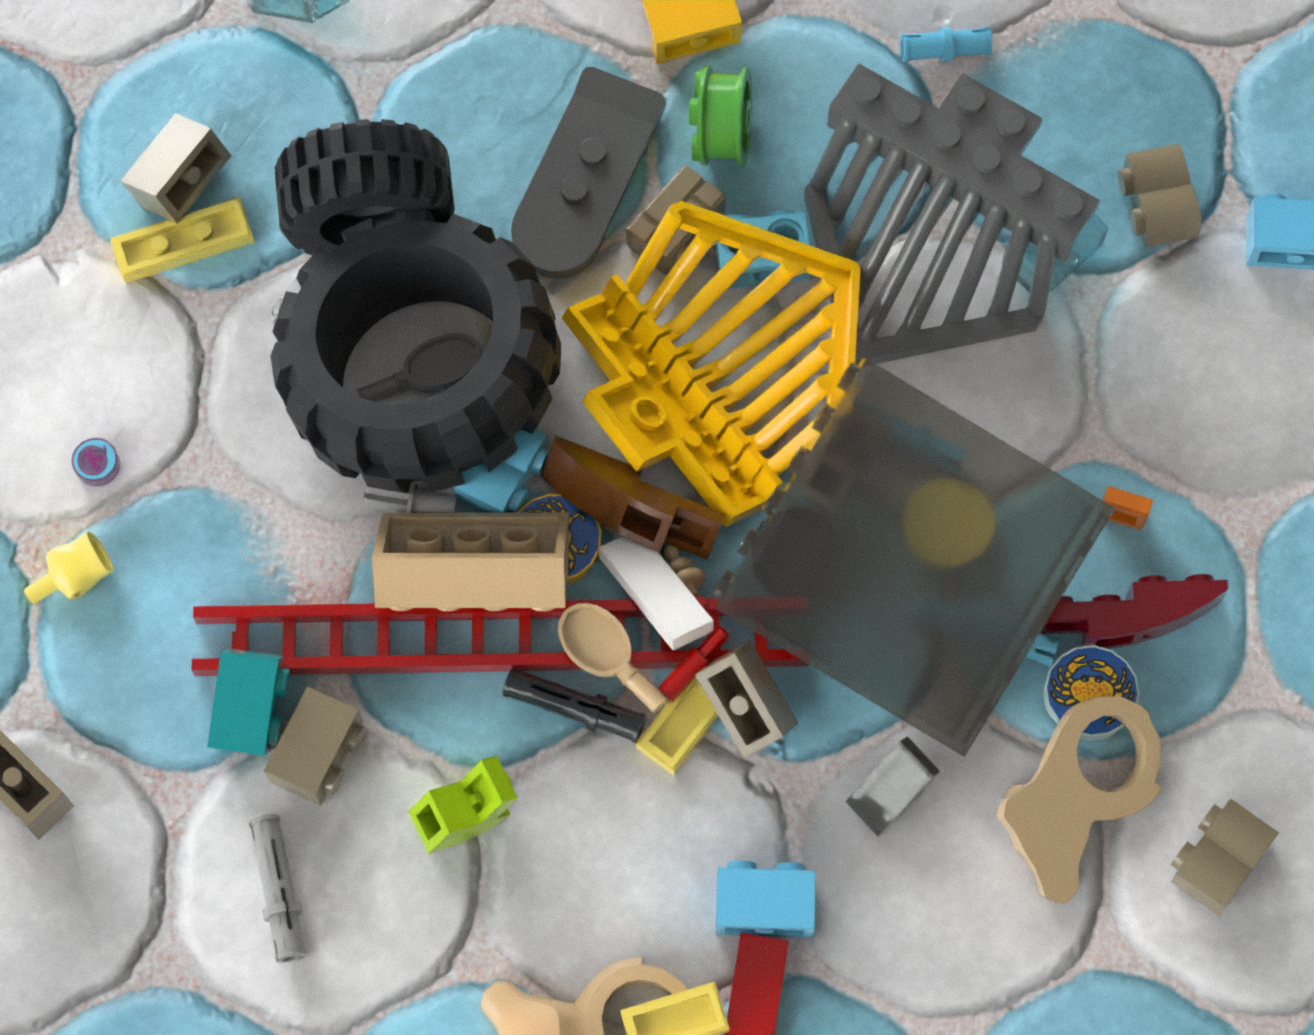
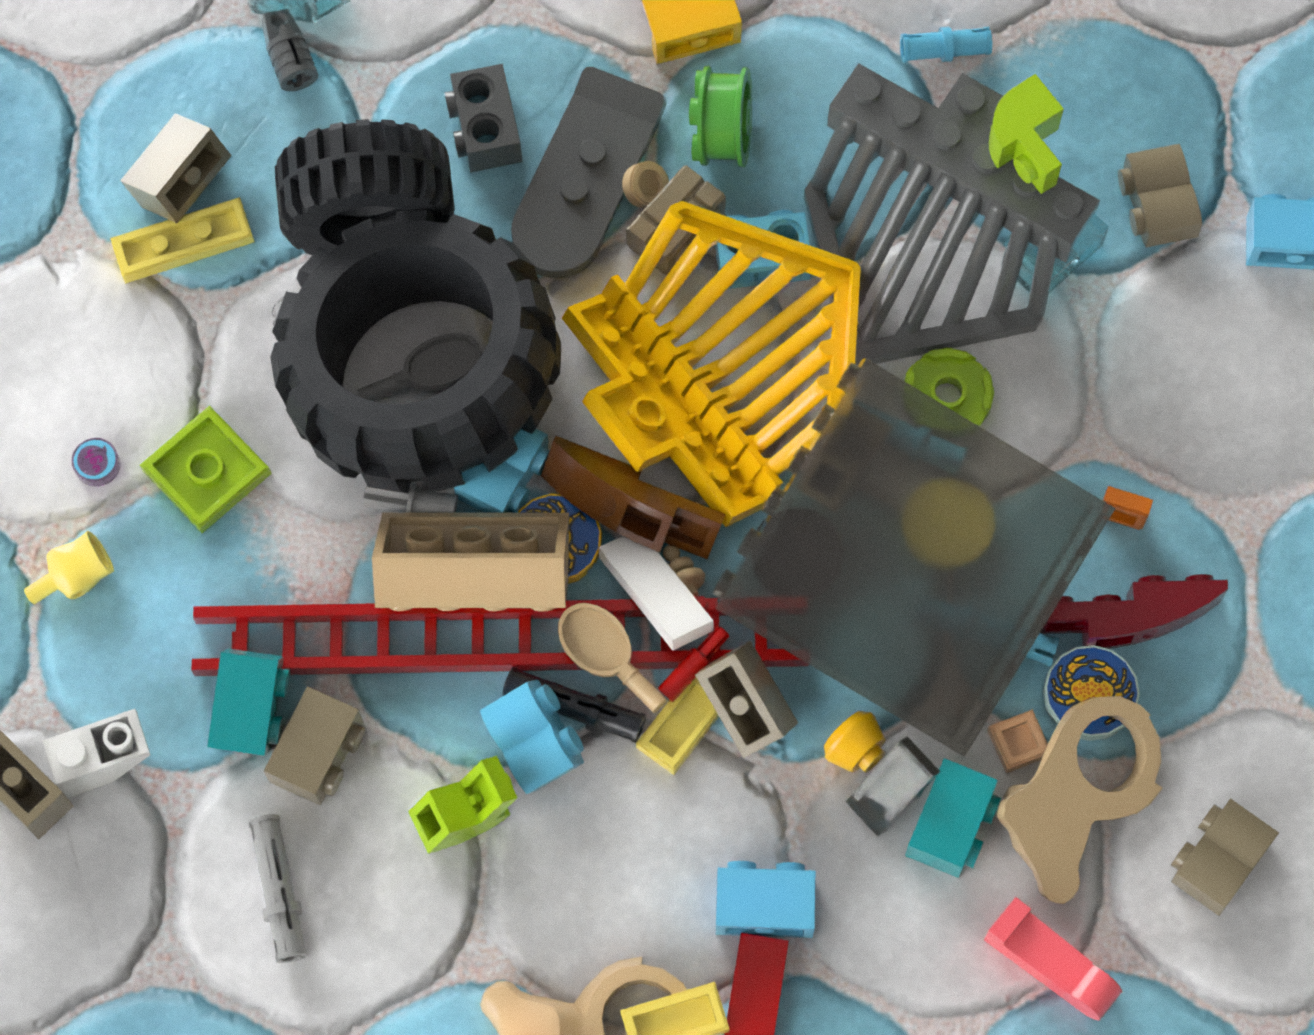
none -> white slope [42,709,151,798]
none -> lime tile [139,405,272,533]
none -> dark grey hinge [262,9,318,91]
none -> dark grey brick [444,63,523,173]
none -> medium azure brick [480,680,584,794]
none -> tan tile [622,161,669,208]
none -> yellow cone [824,711,886,773]
none -> lime tile [901,348,995,439]
none -> teal brick [905,758,1001,878]
none -> coral leg [984,897,1122,1021]
none -> light nougat tile [987,709,1048,773]
none -> lime brick [989,74,1064,194]

